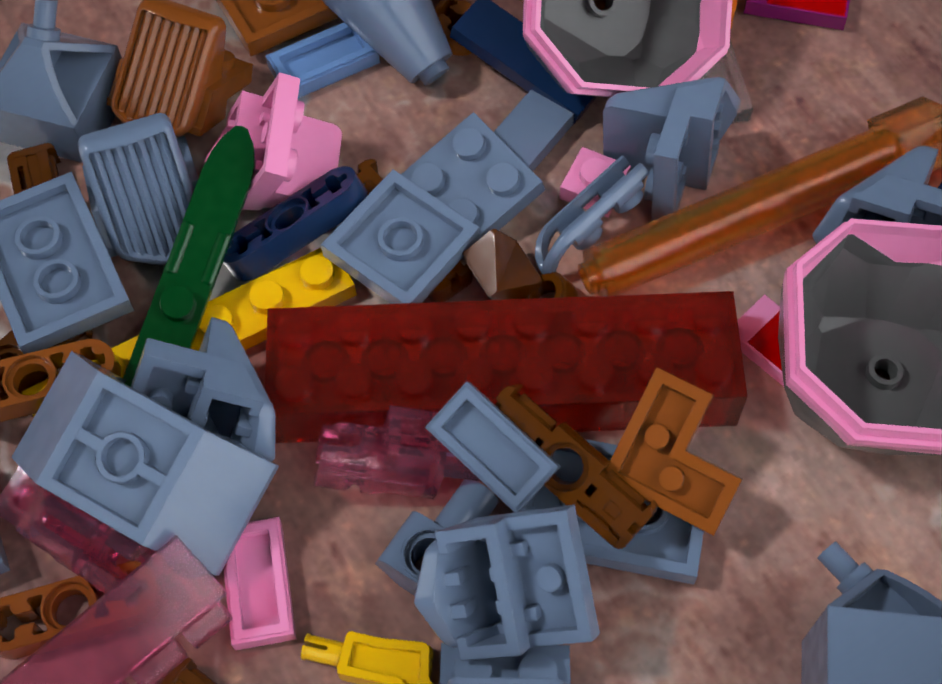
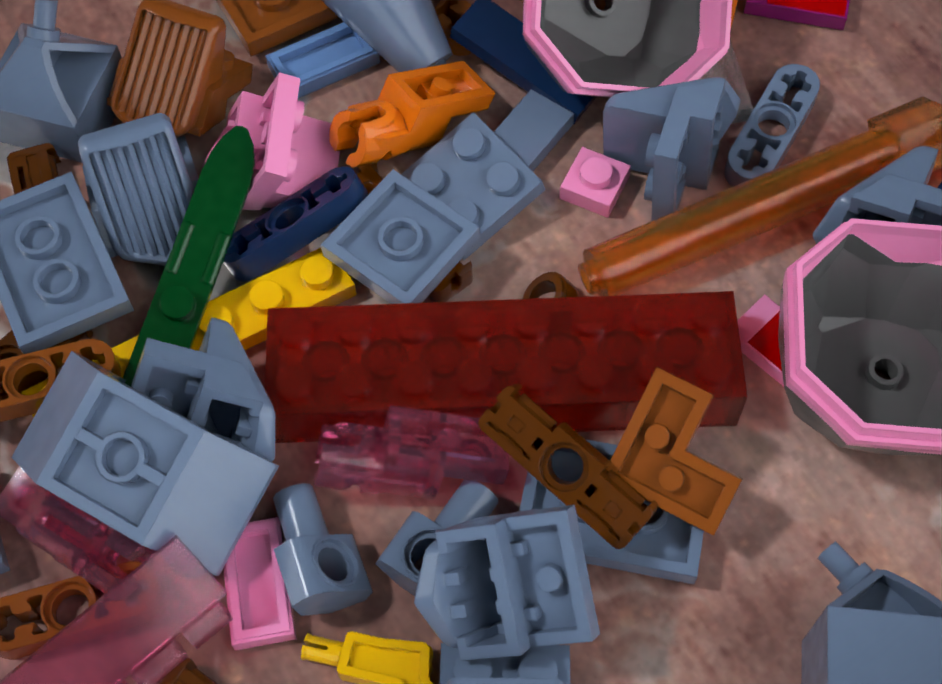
sand blue tile [425,381,561,512] -> none
reddish brown slope [463,229,542,307] -> none
sand blue piece [535,155,650,274] -> none
none -> sand blue piece [273,483,373,616]
none -> orange plate [329,61,496,168]
none -> sand blue beam [724,64,820,193]

